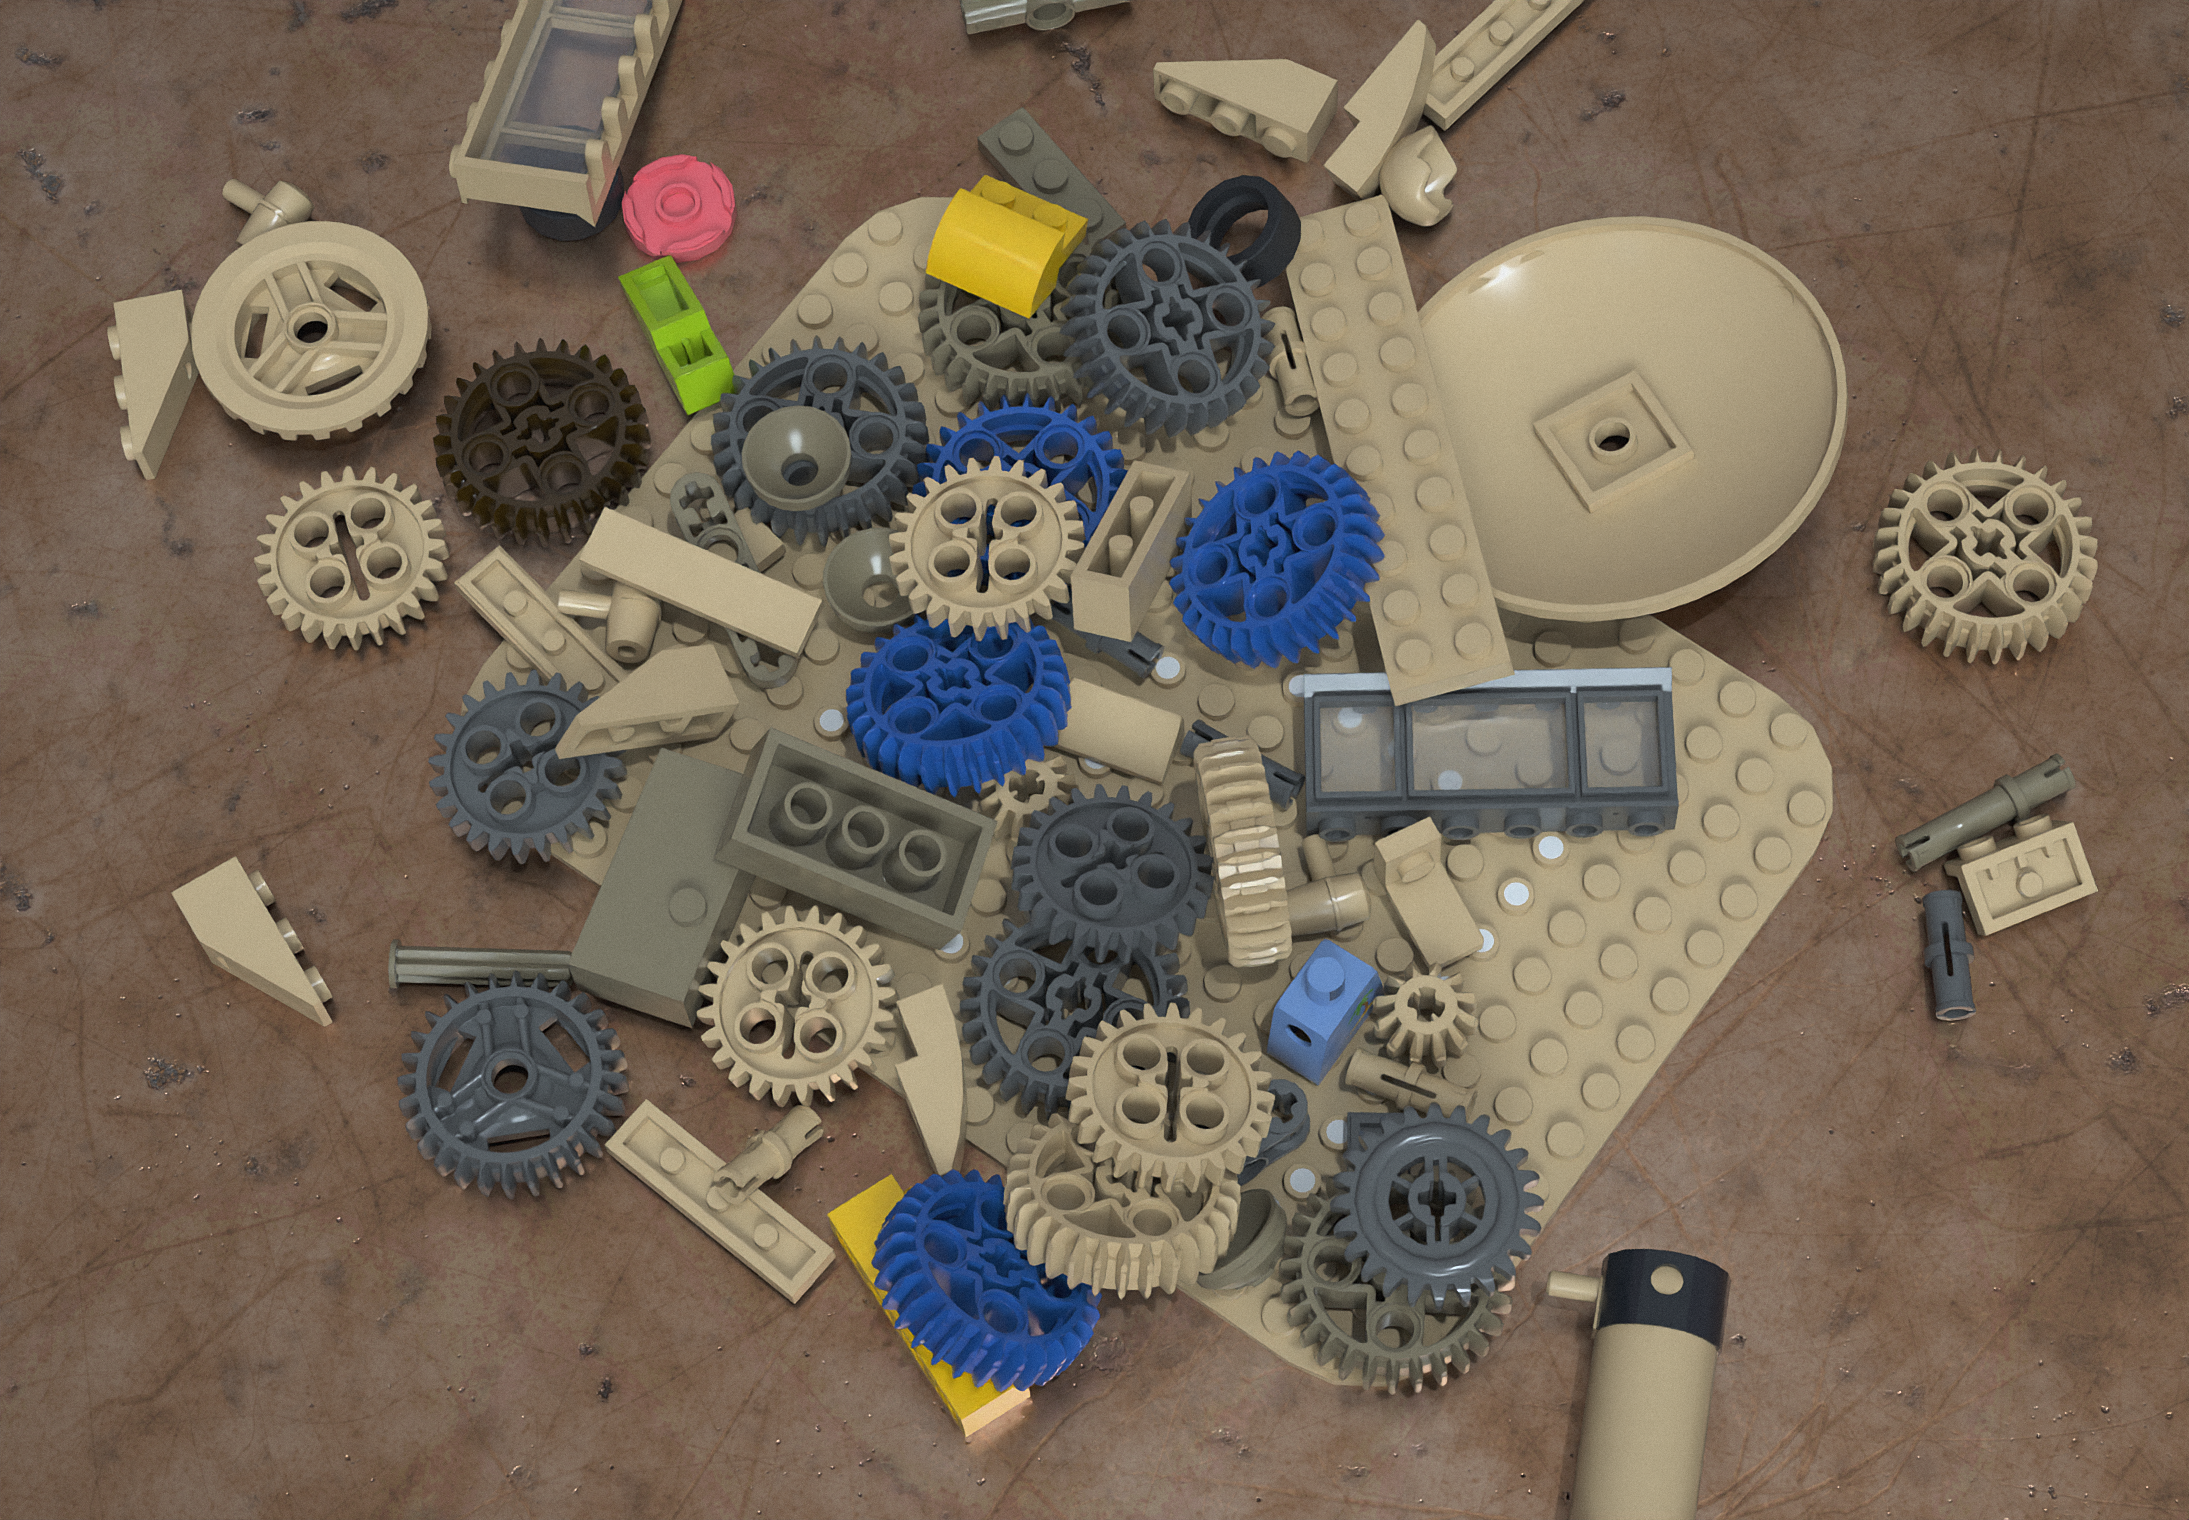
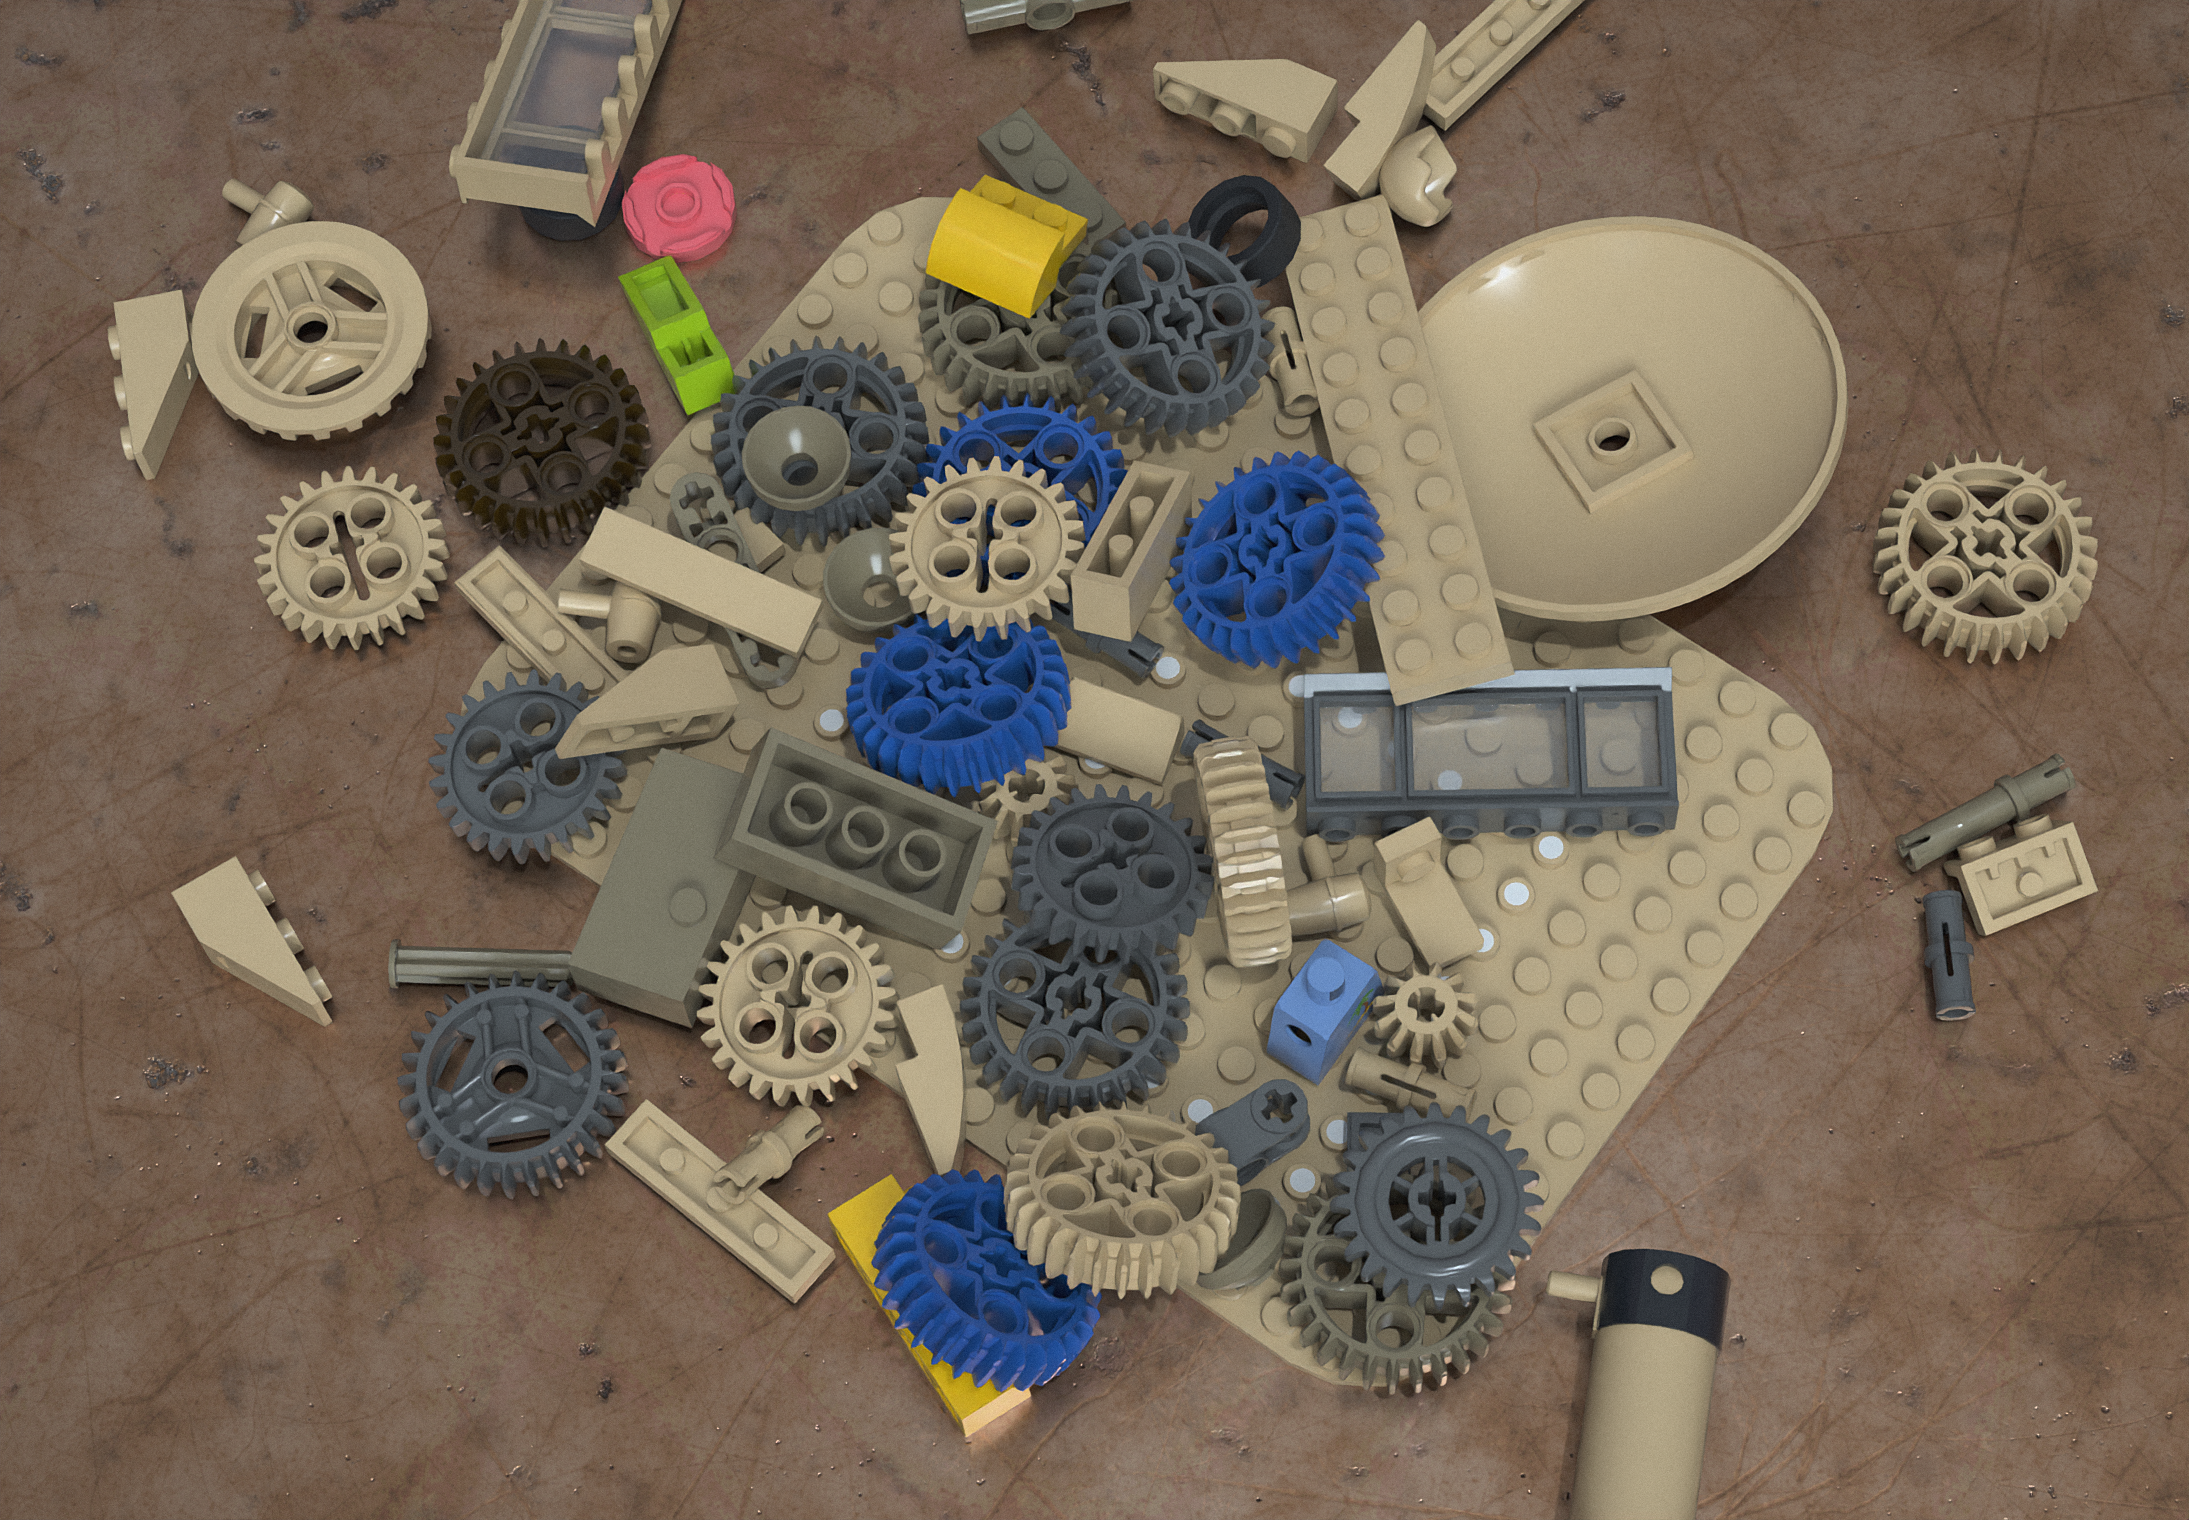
tan gear [1065,1003,1275,1193] -> none

